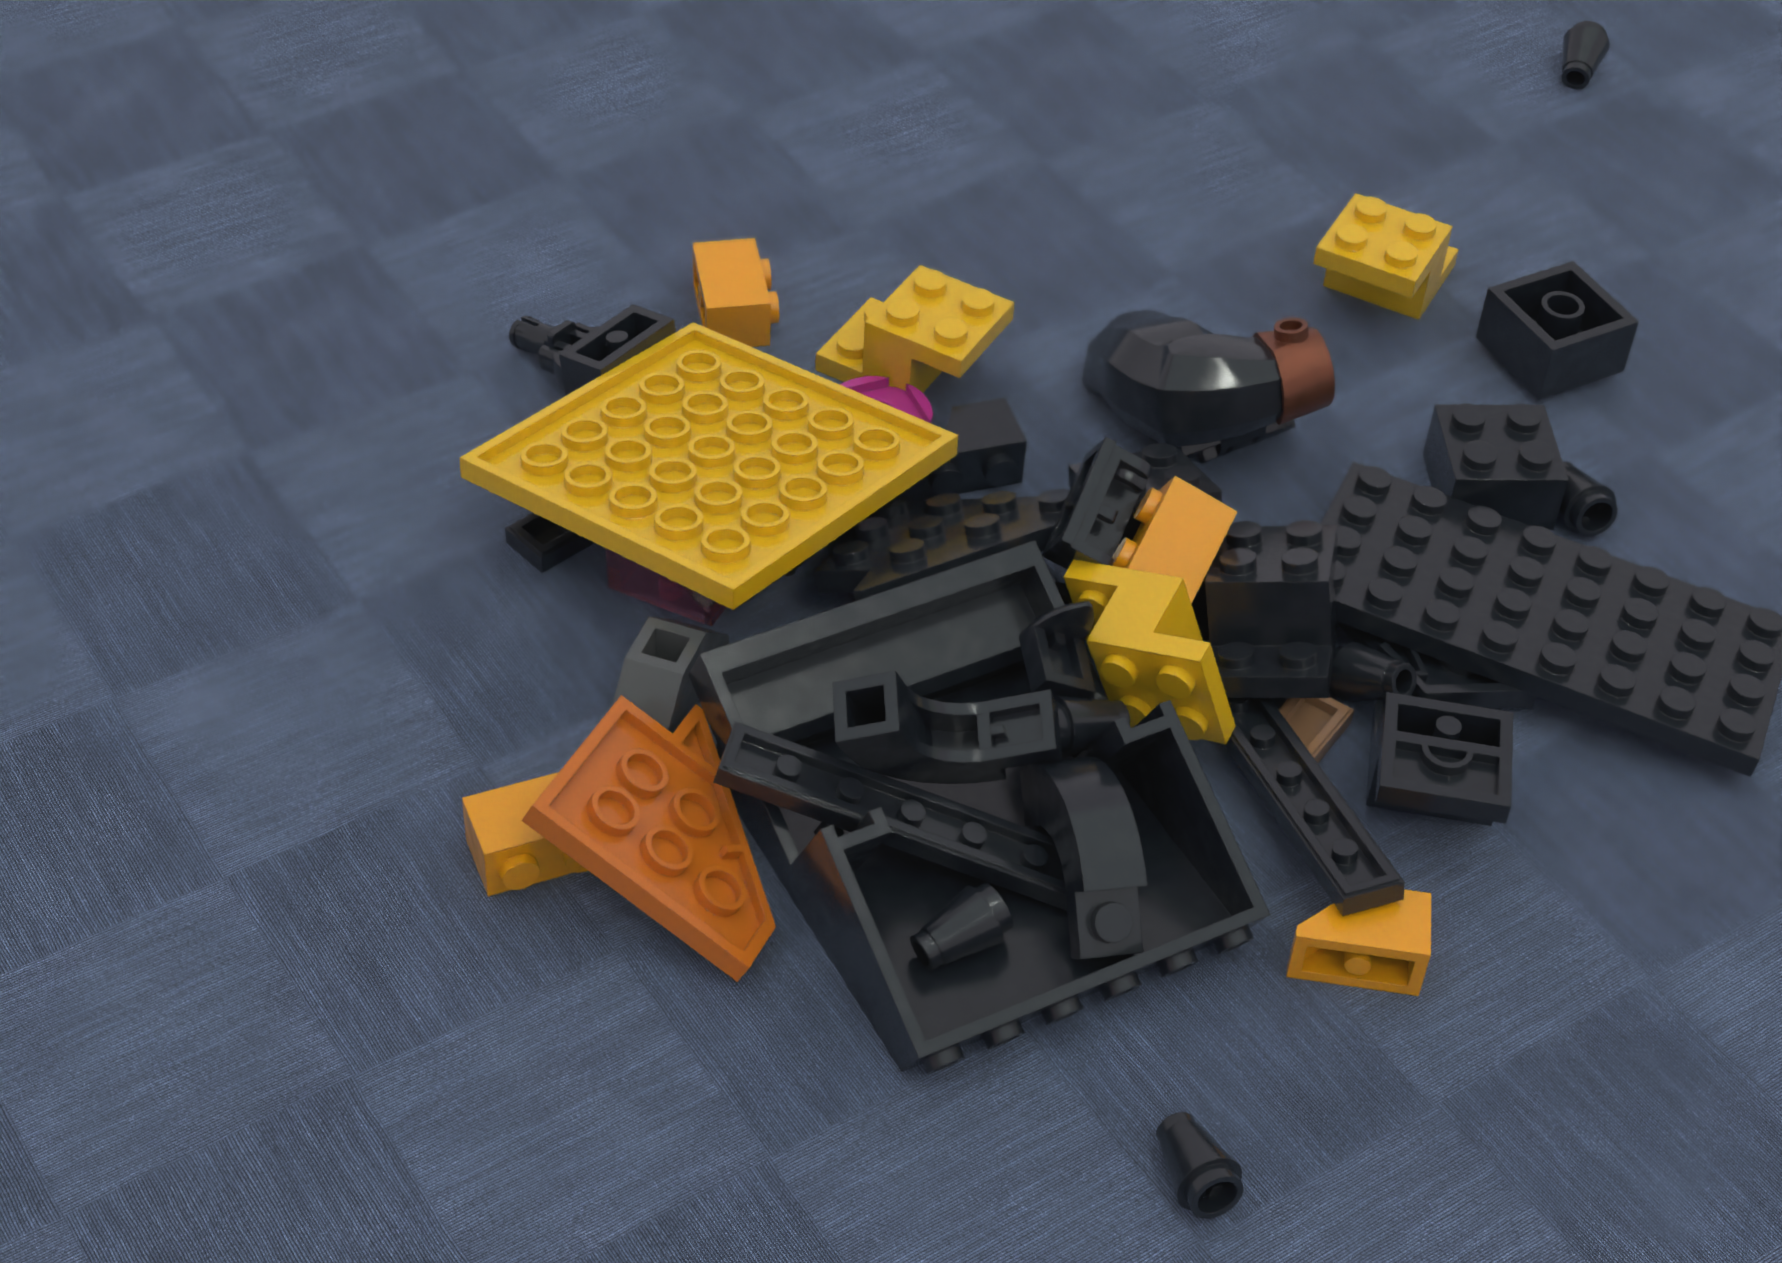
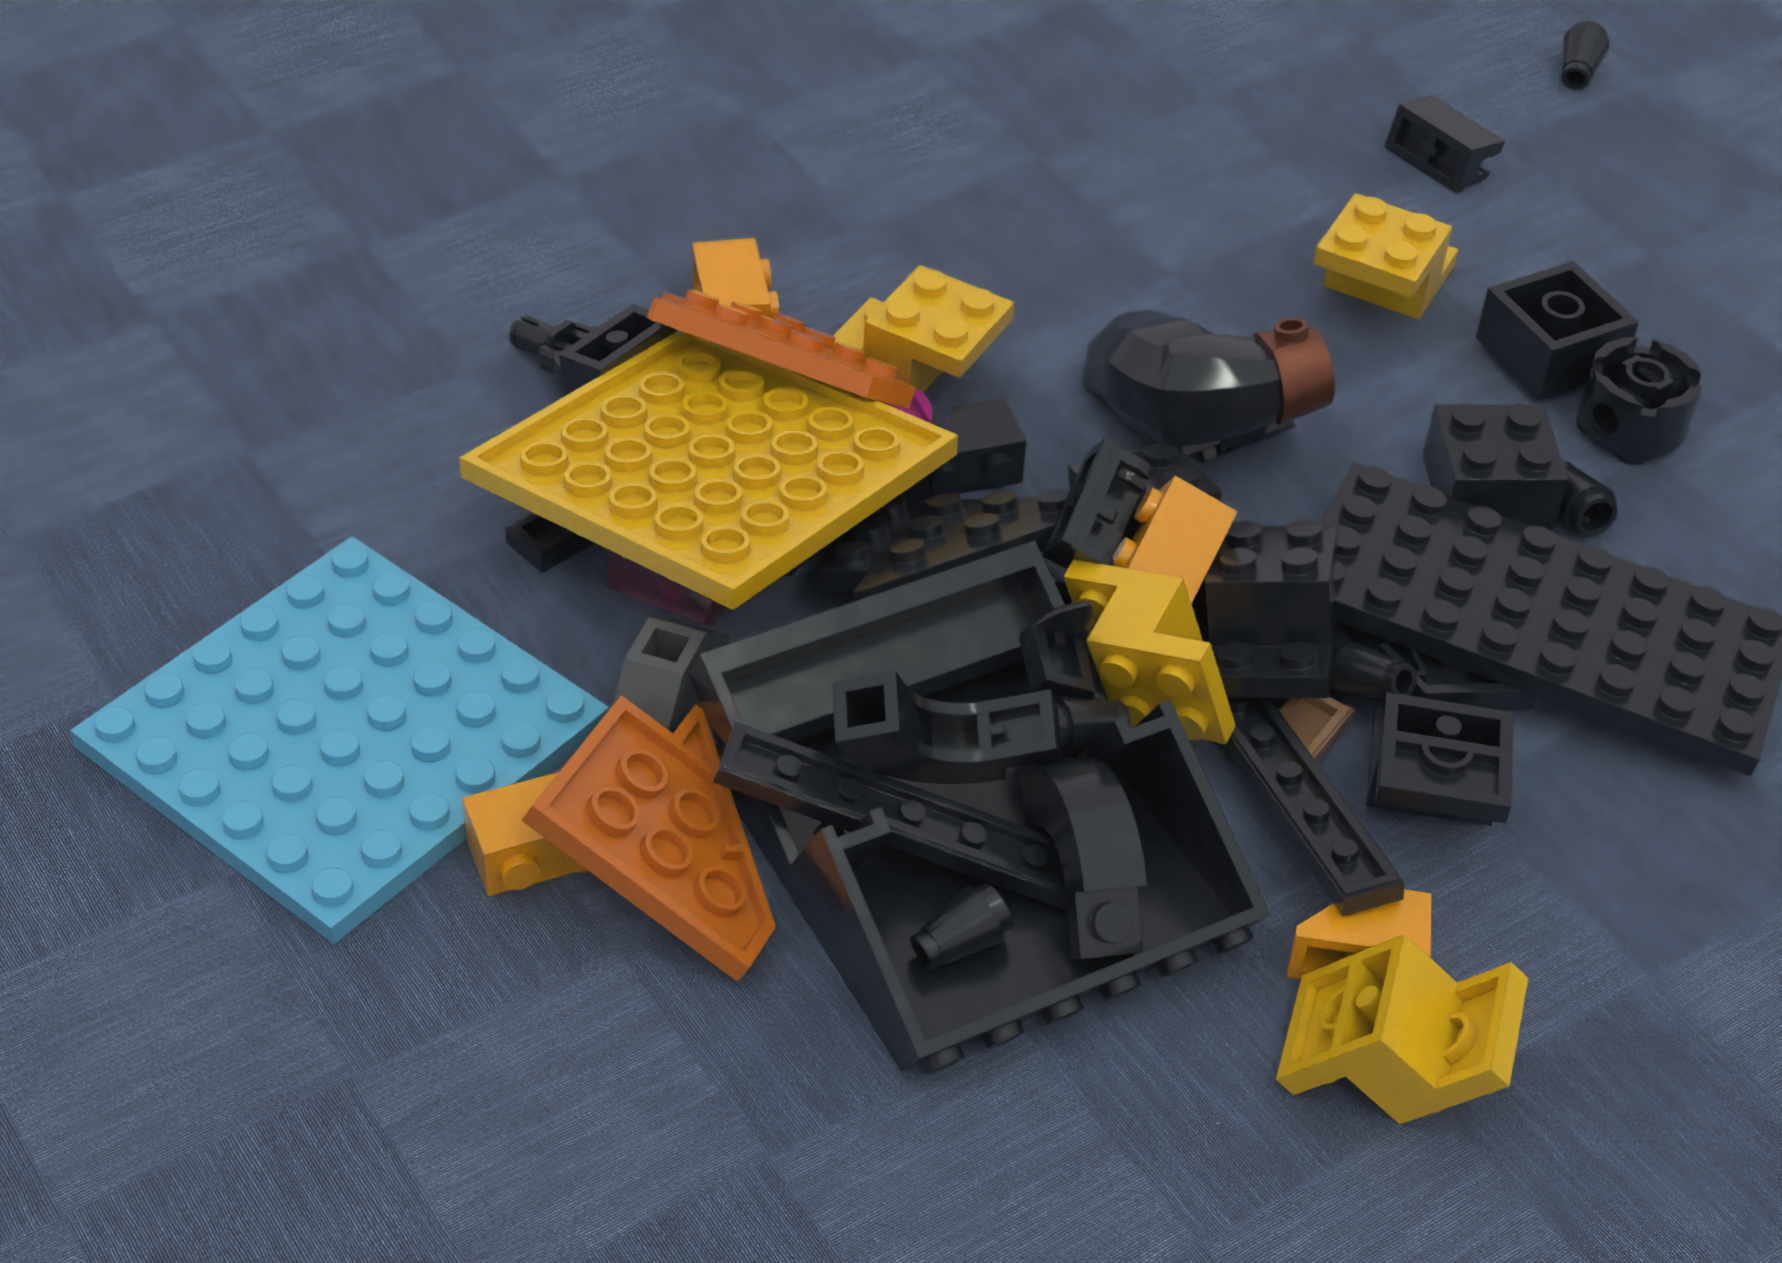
black cone [1156,1112,1244,1219] -> none
none -> medium azure plate [70,536,610,944]
none -> orange wing [647,289,917,409]
none -> yellow bracket [1276,934,1529,1124]
none -> black hinge [1384,95,1505,193]
none -> black brick [1576,337,1702,465]

